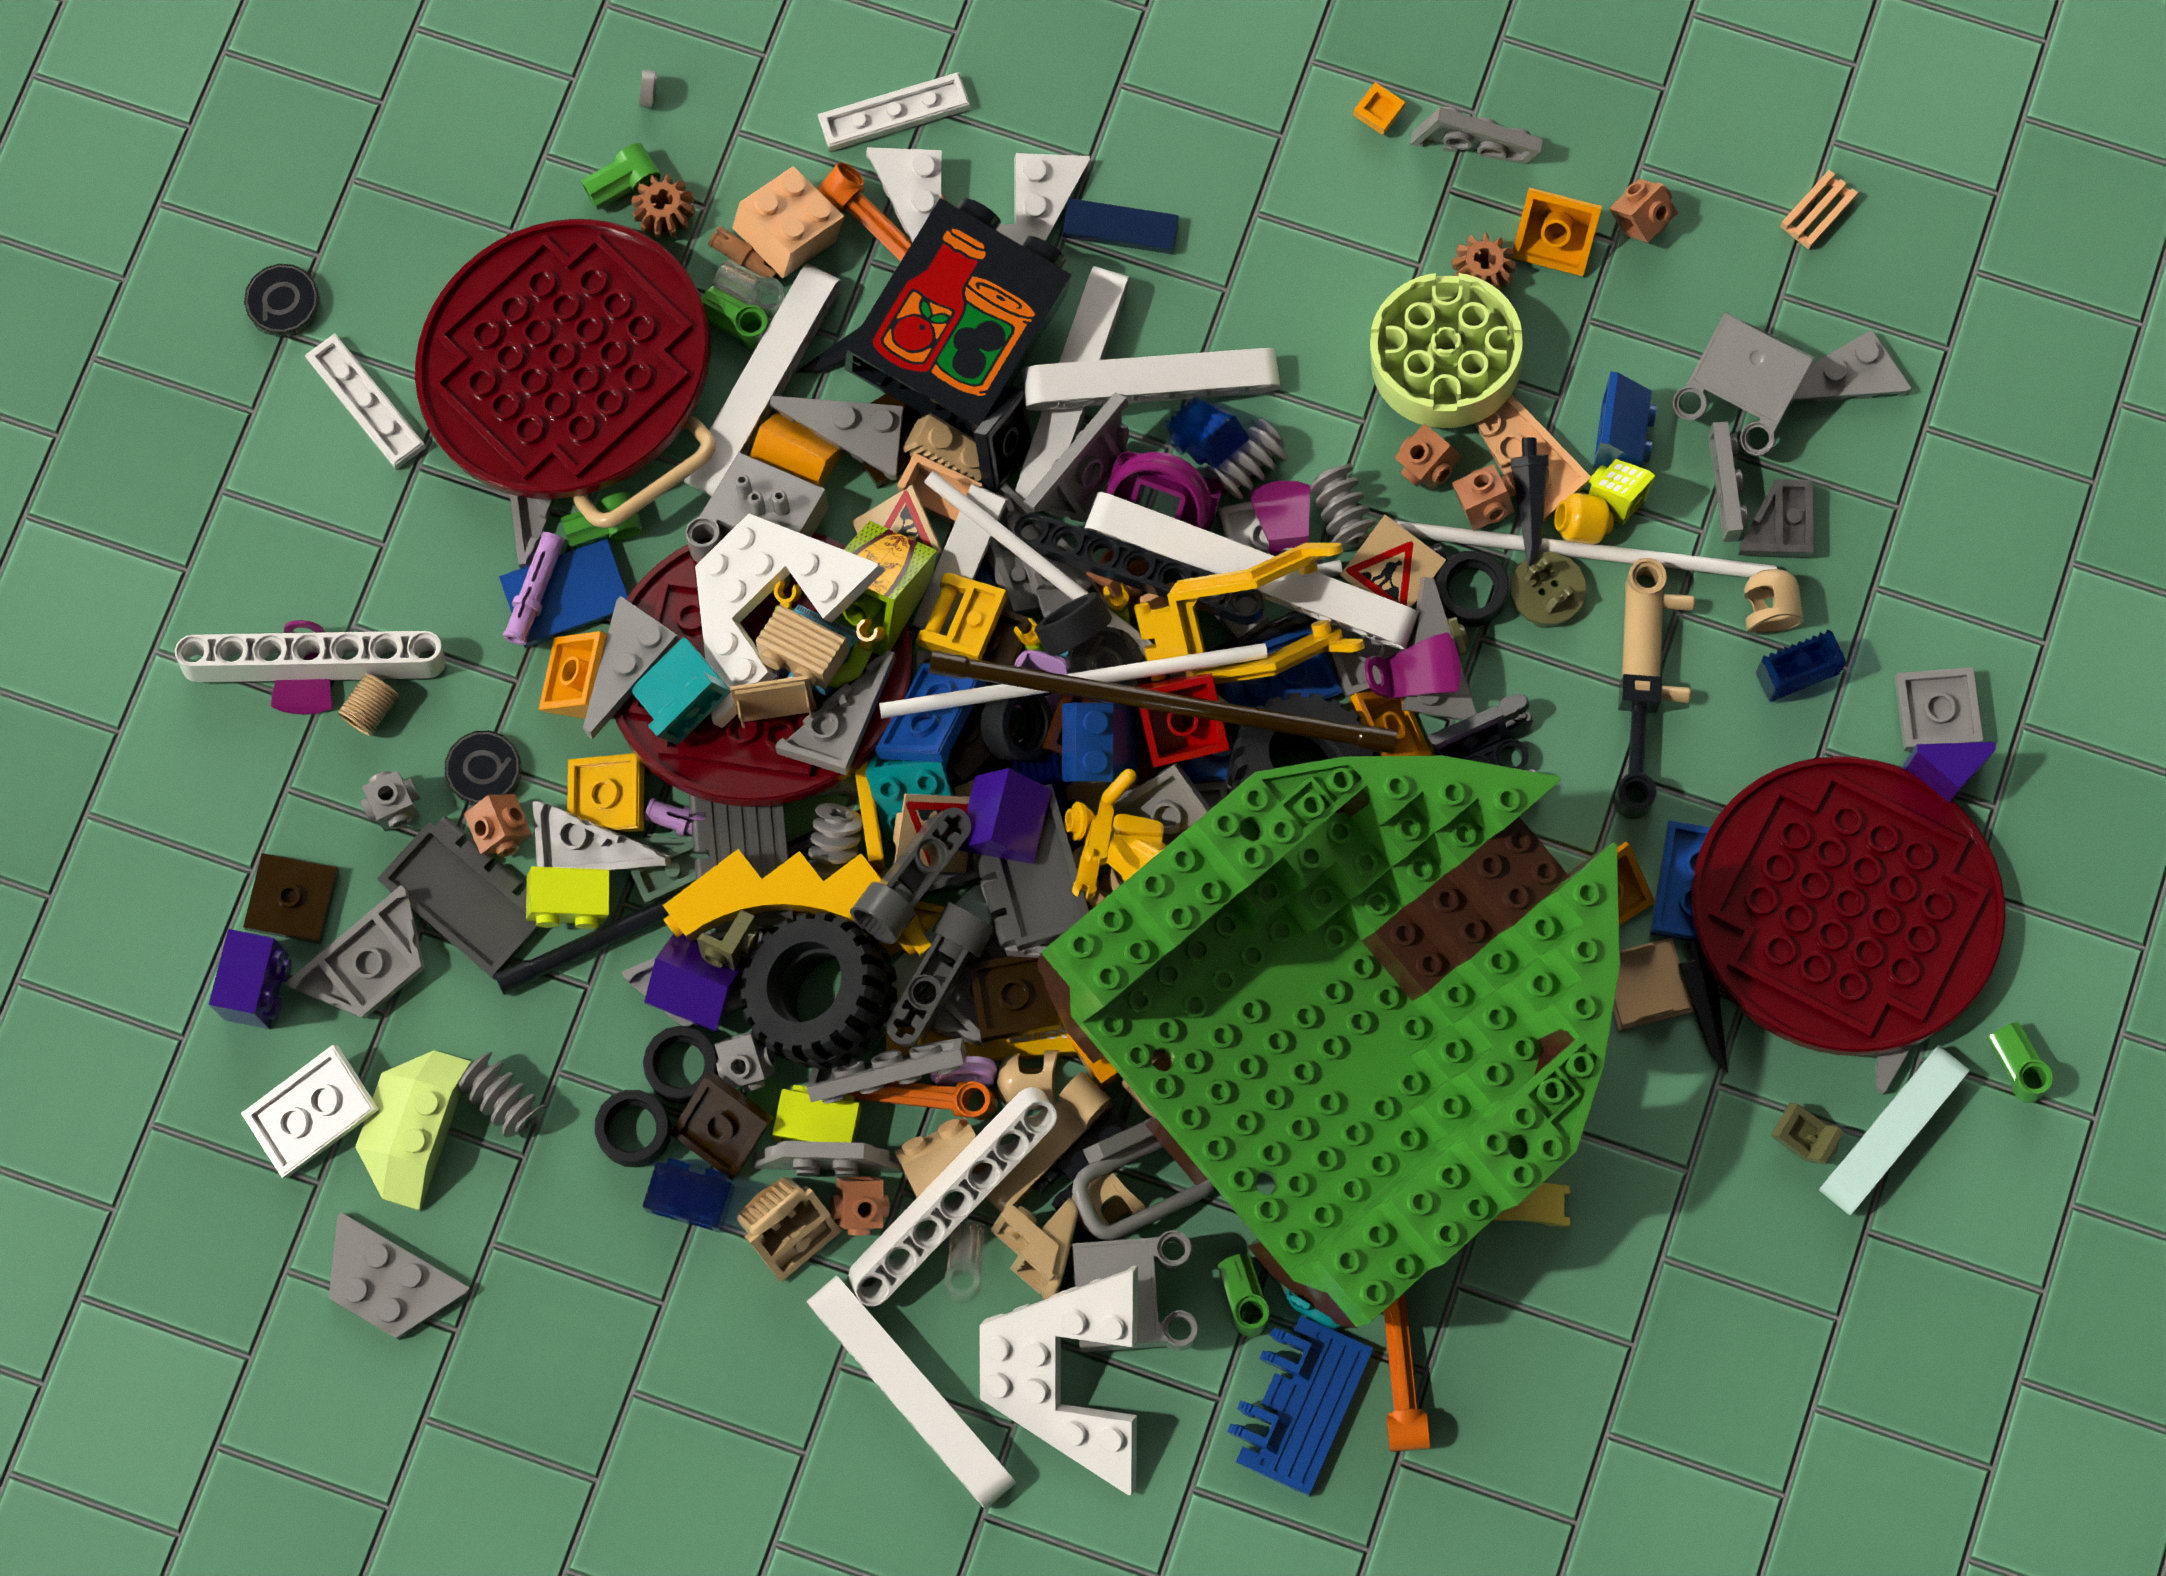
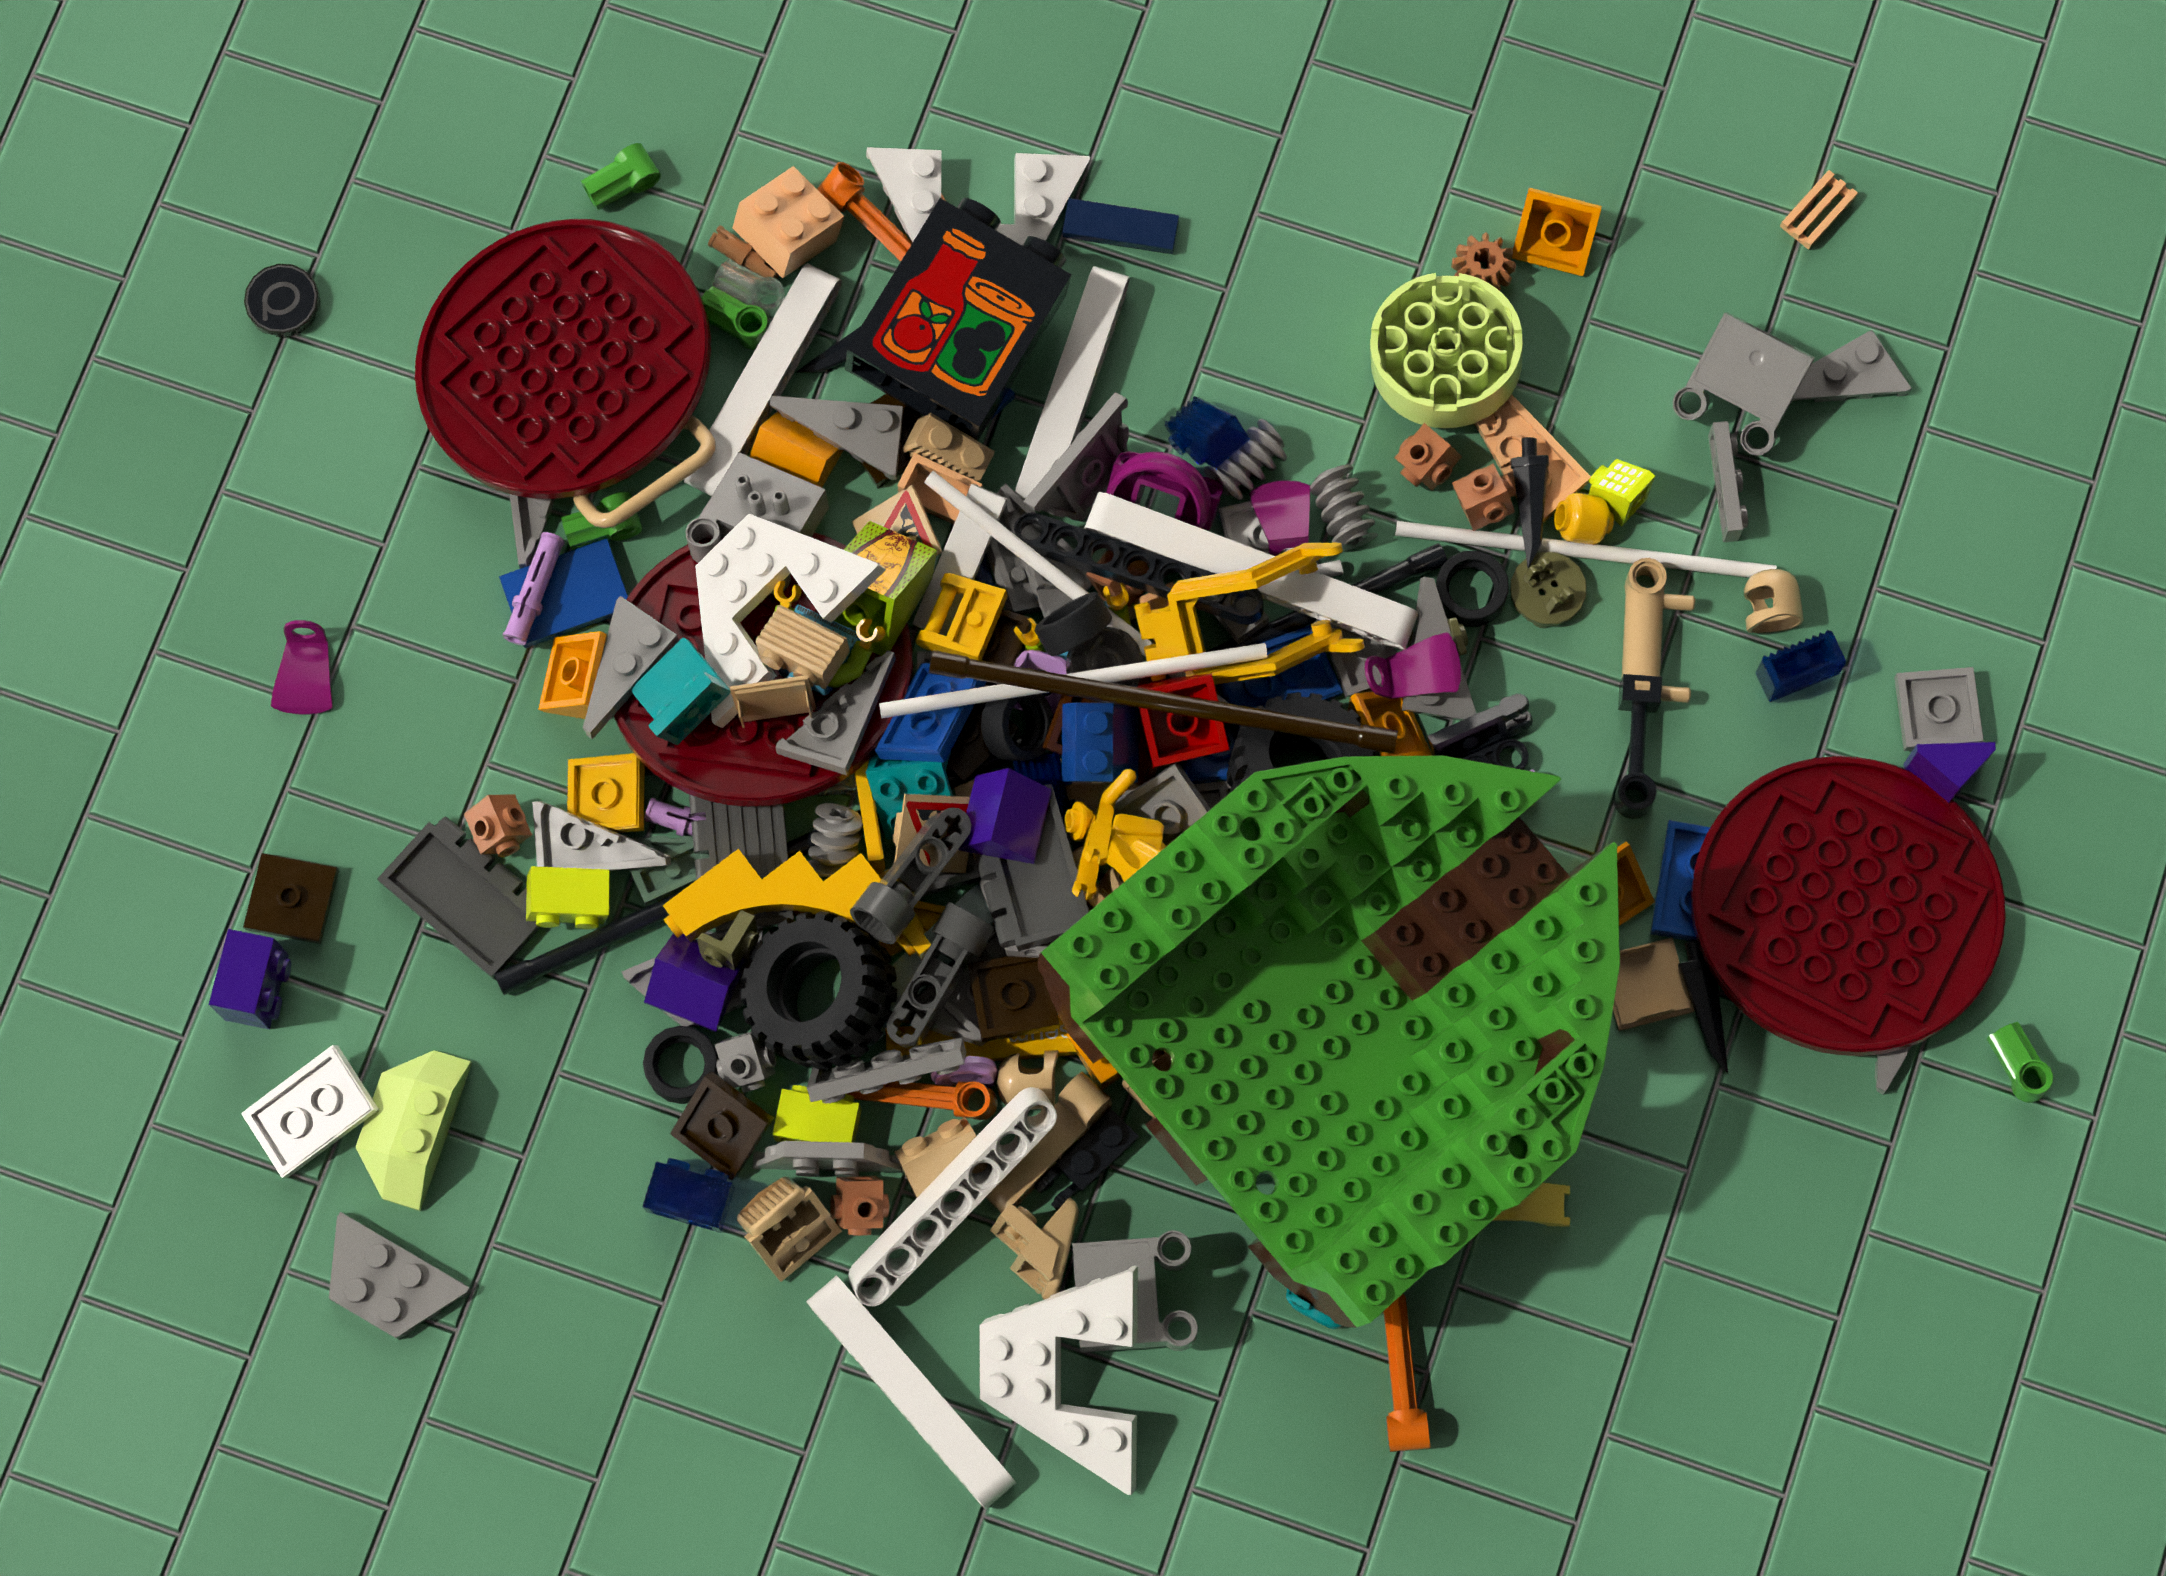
white beam [175,631,446,682] -> none
light grey wing [286,885,425,1019] -> none
white tile [305,333,426,470] -> none
tan piece [338,673,399,736] -> none
light grey brick [361,770,420,831] -> none
black tile [445,730,522,806] -> none
light grey piece [458,1052,546,1137] -> none
black tyre [595,1090,671,1167] -> none
nougat gear [631,173,695,240] -> none
light grey tile [639,69,657,108] -> none
white tile [818,72,970,152] -> none
clear piece [945,1220,986,1304] -> none
black tile [974,386,1032,493] -> none
white beam [1021,348,1280,411] -> none
tan helmet [1071,1172,1146,1237] -> none
light grey bar [1072,1117,1215,1241] -> none
bright green piece [1216,1253,1269,1337] -> none
blue hinge [1227,1315,1373,1497] -> none
tan piece [1340,515,1446,608] -> none
light orange plate [1353,82,1405,135] -> none
light grey wing [1410,107,1543,164] -> none
blue slope [1593,371,1657,468] -> none
nougat brick [1609,178,1678,243] -> none
flat silver wing [1738,479,1814,557] -> none
olive bracket [1771,1103,1843,1164] -> none
light aqua beam [1819,1045,1969,1216] -> none

